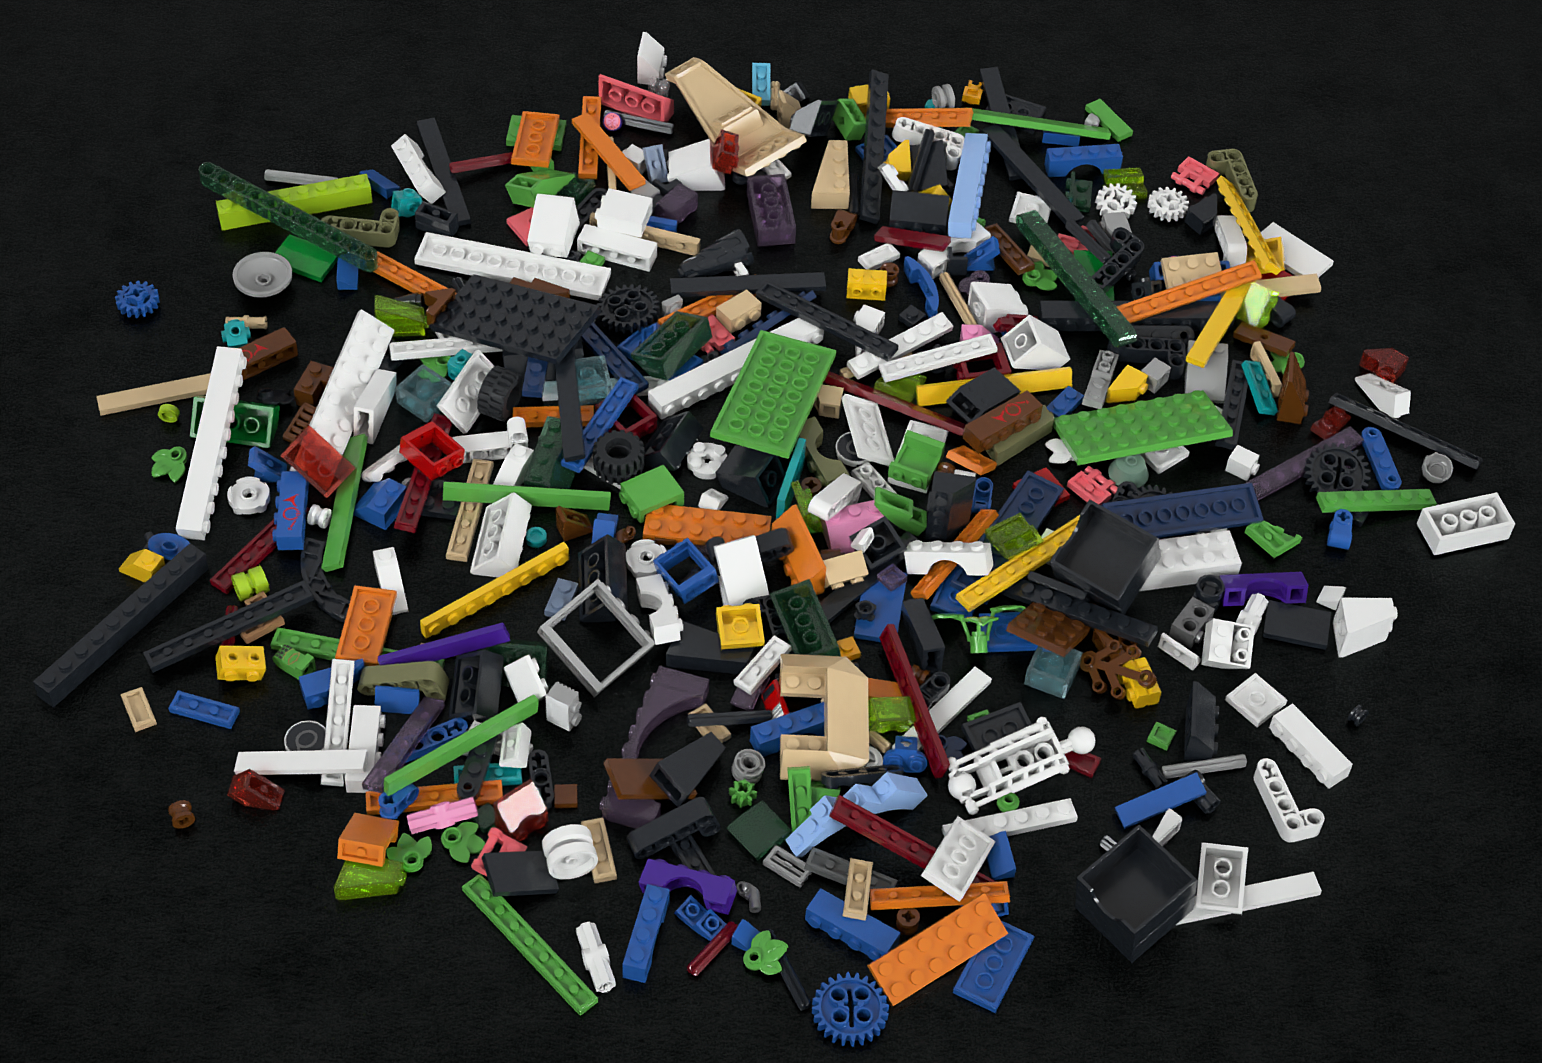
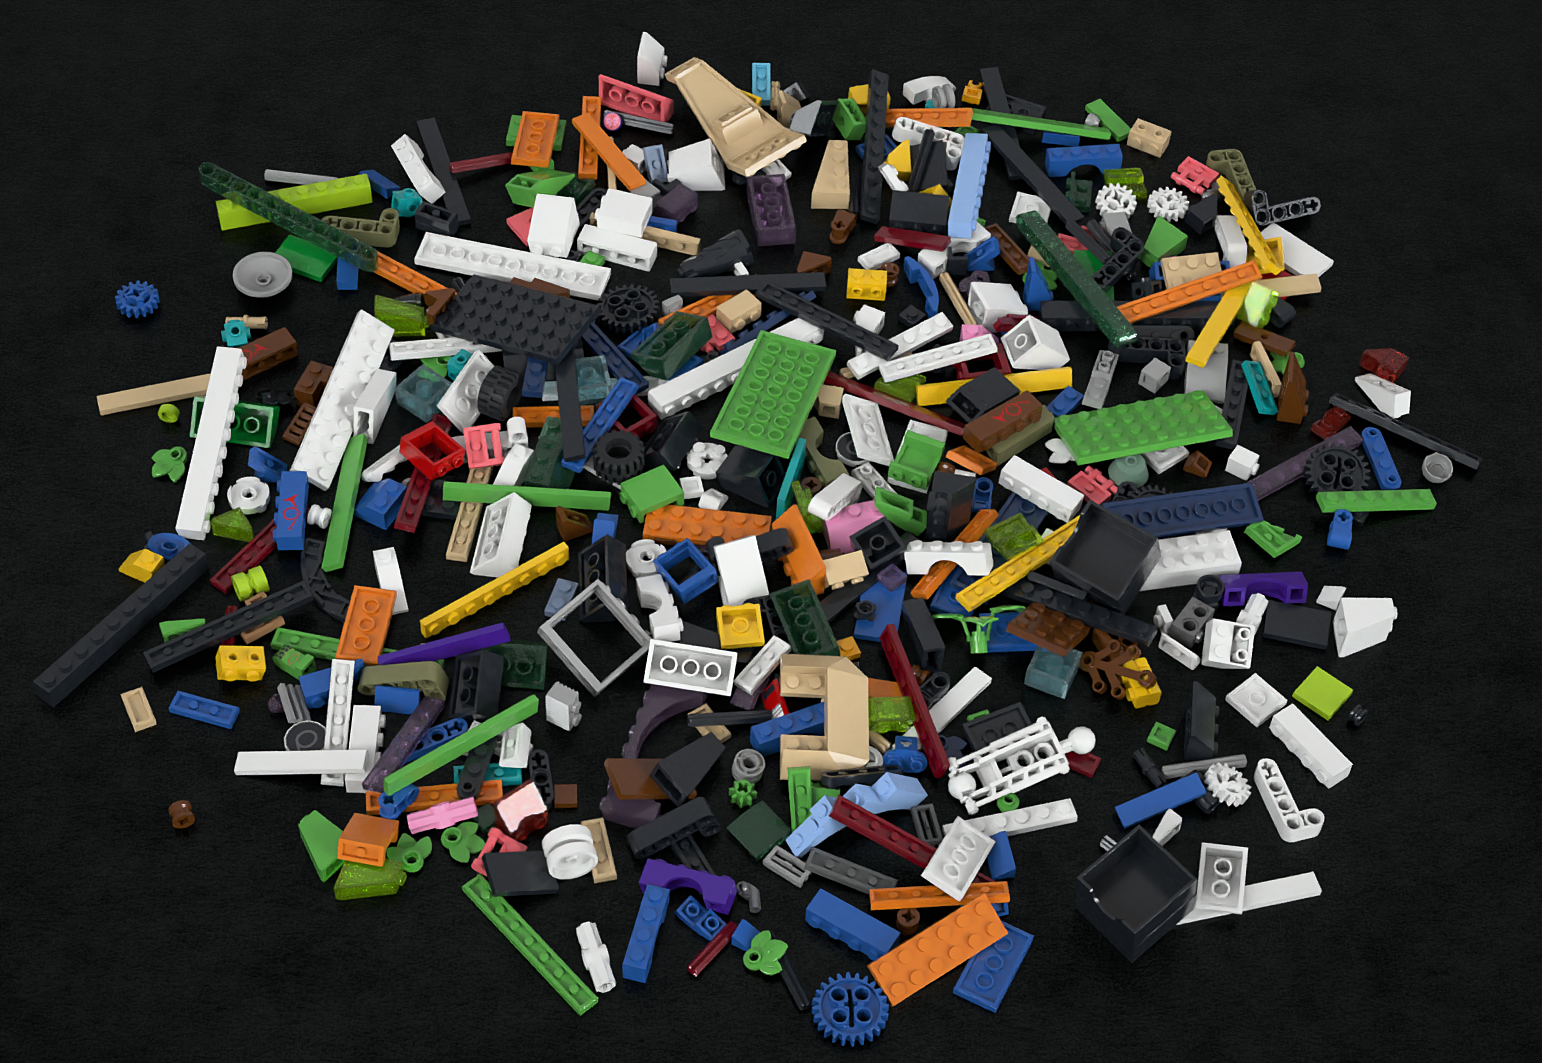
clear red slope [227,769,284,810] -> none
clear red slope [280,424,356,498] -> none
white slope [503,655,549,703] -> none
teal tile [526,527,547,548] -> none
reddish brown arm [614,526,636,544] -> none
clear wheel [648,76,670,97] -> none
clear red brick [712,129,739,174] -> none
tan tile [843,858,873,920] -> none
white slope [851,527,874,553] -> none
yellow slope [1105,365,1148,403] -> none
white brick [1417,492,1515,555] -> none
none -> bright green slope [159,619,206,642]
none -> clear neon green slope [211,507,254,542]
none -> clear purple hinge [267,694,284,713]
none -> light grey tile [277,683,311,723]
none -> bright green slope [299,810,347,882]
none -> coral plate [463,423,505,470]
none -> white slope [644,639,737,696]
none -> white plate [680,476,704,499]
none -> reddish brown slope [797,251,832,275]
none -> white slope [903,76,956,105]
none -> dark grey tile [910,803,943,847]
none -> white brick [999,455,1084,523]
none -> blue slope [1023,257,1053,311]
none -> tan brick [1127,119,1171,157]
none -> bright green slope [1141,216,1188,268]
none -> white plate [1153,604,1173,634]
none -> reddish brown slope [1183,450,1212,478]
none -> flat silver arm [1201,182,1221,200]
none -> white gear [1204,762,1251,807]
none -> black beam [1244,190,1321,225]
none -> lime tile [1292,666,1353,720]

